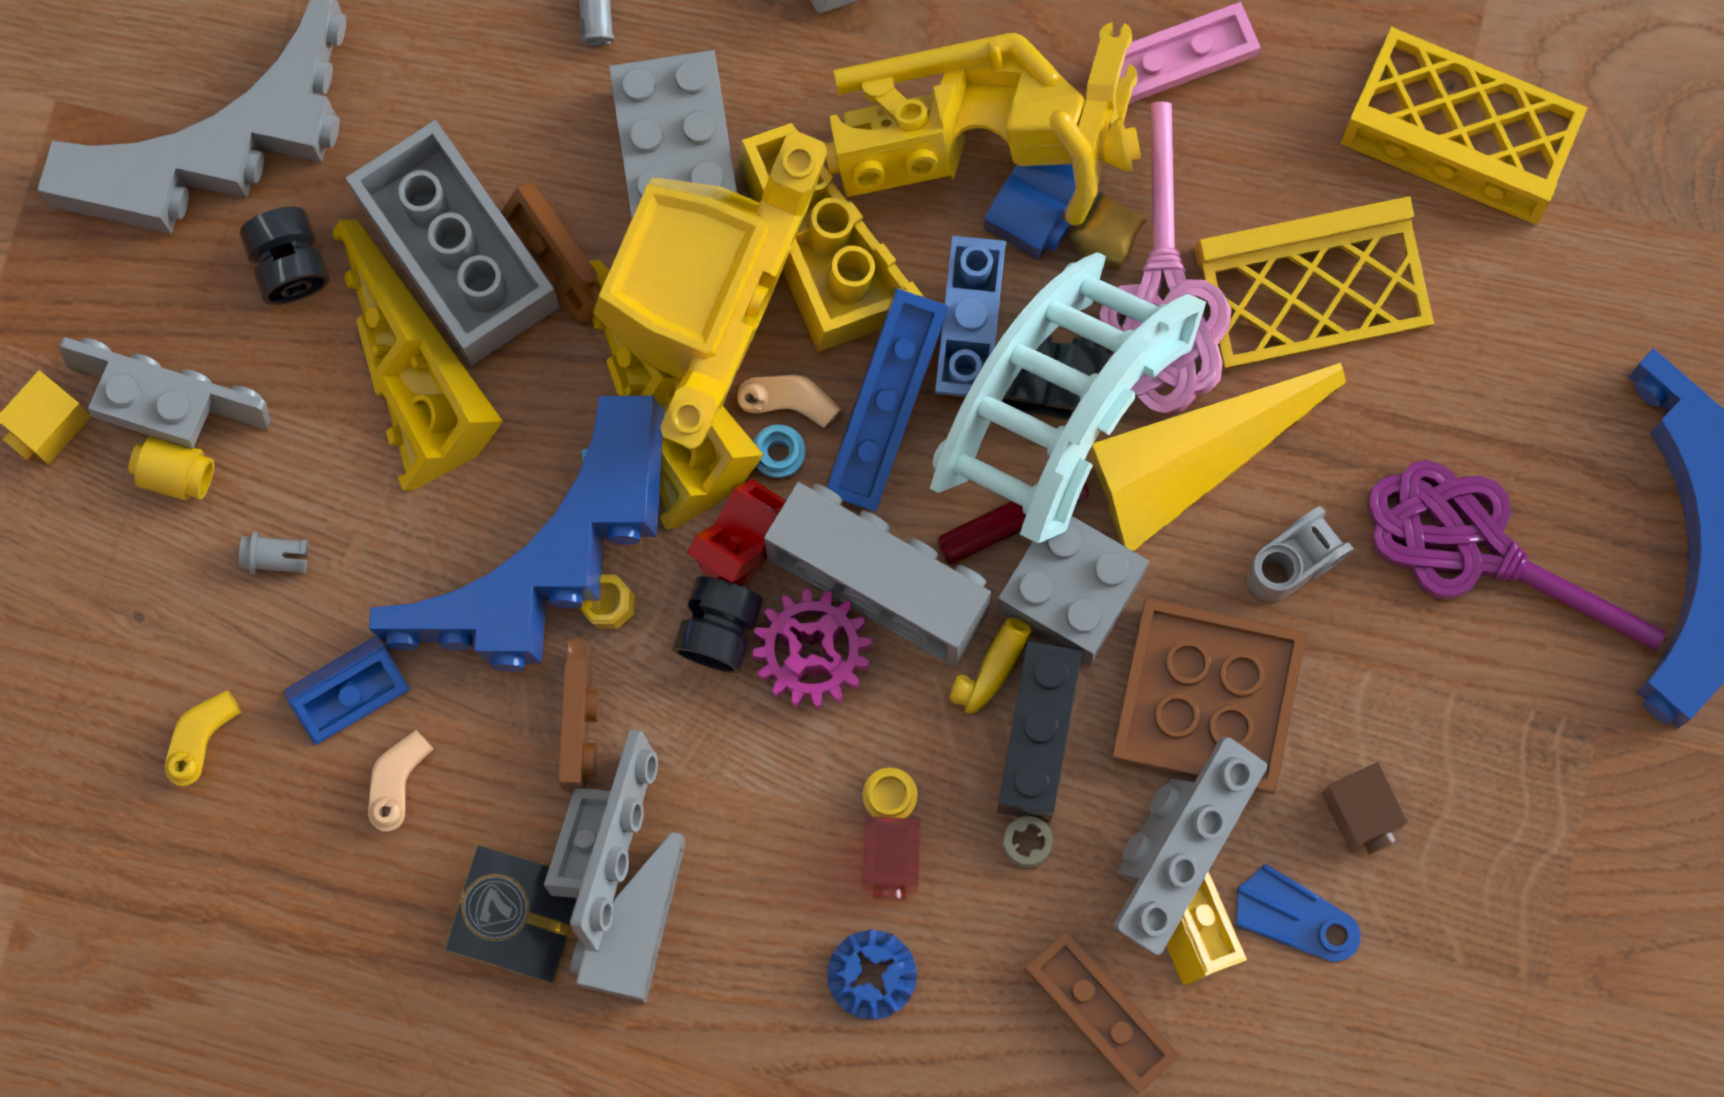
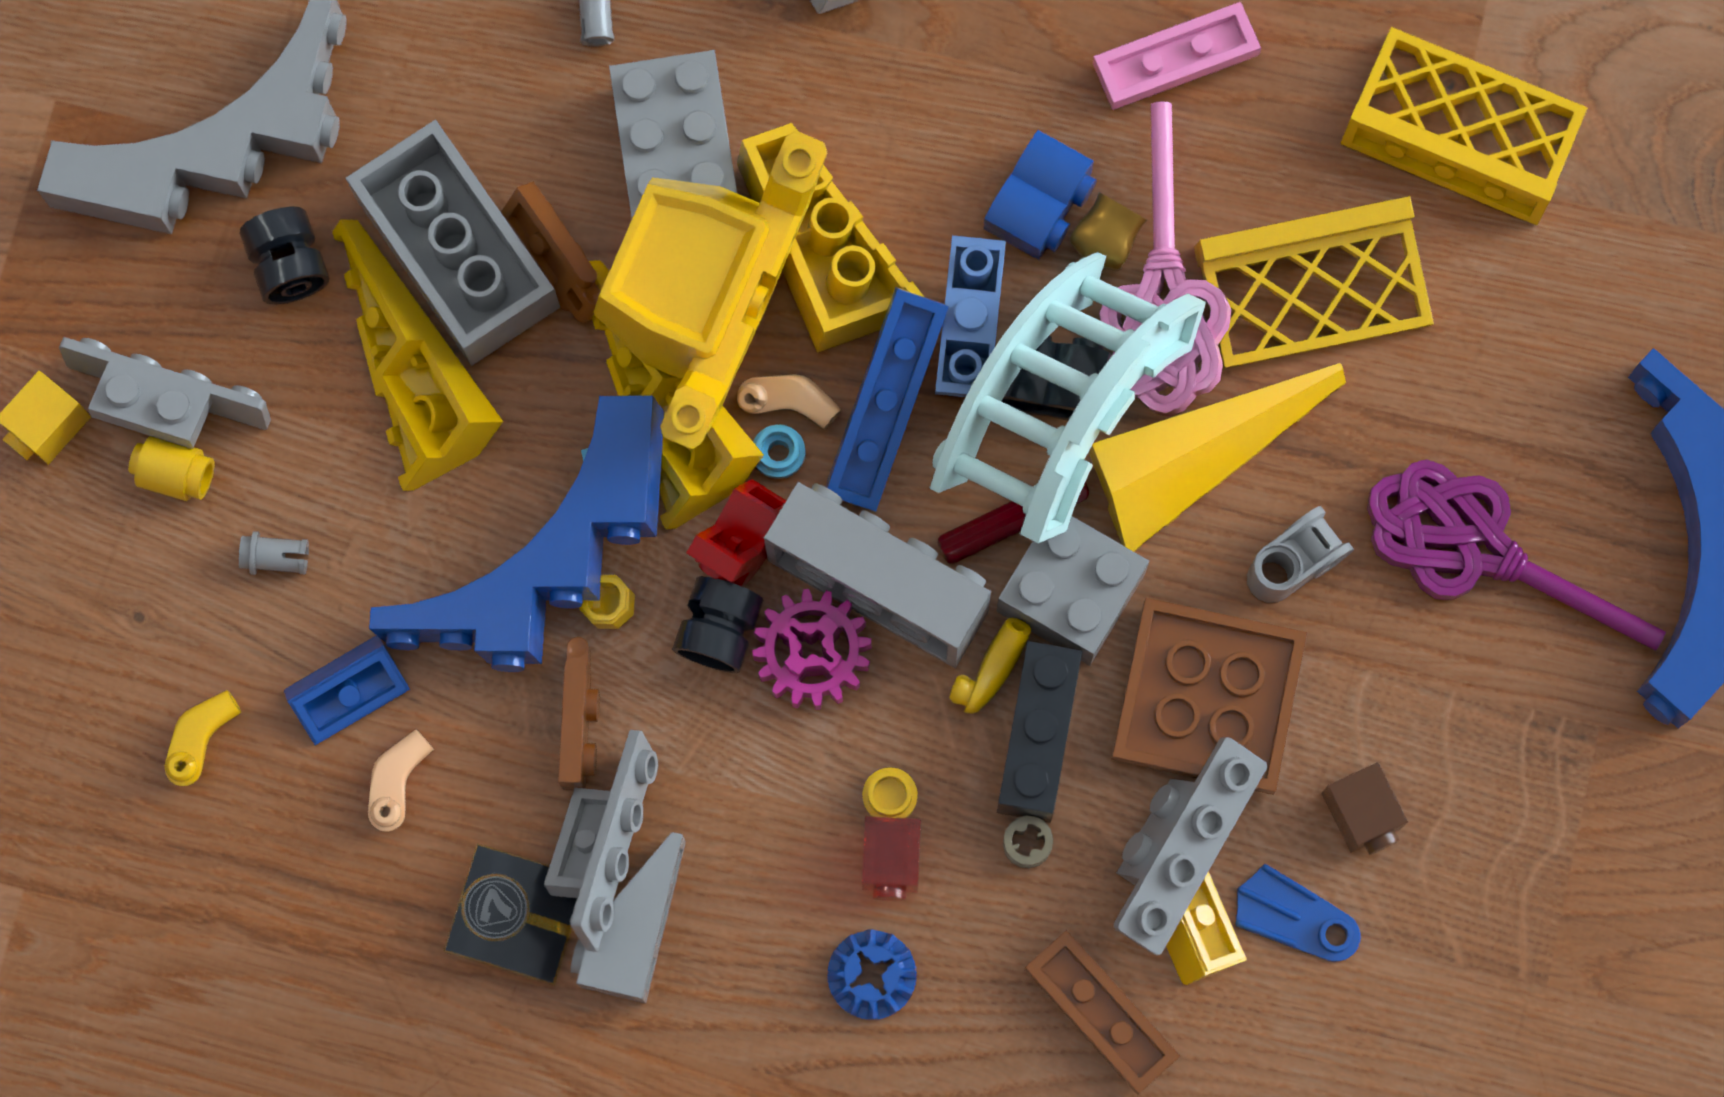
yellow piece [825,22,1141,226] -> none

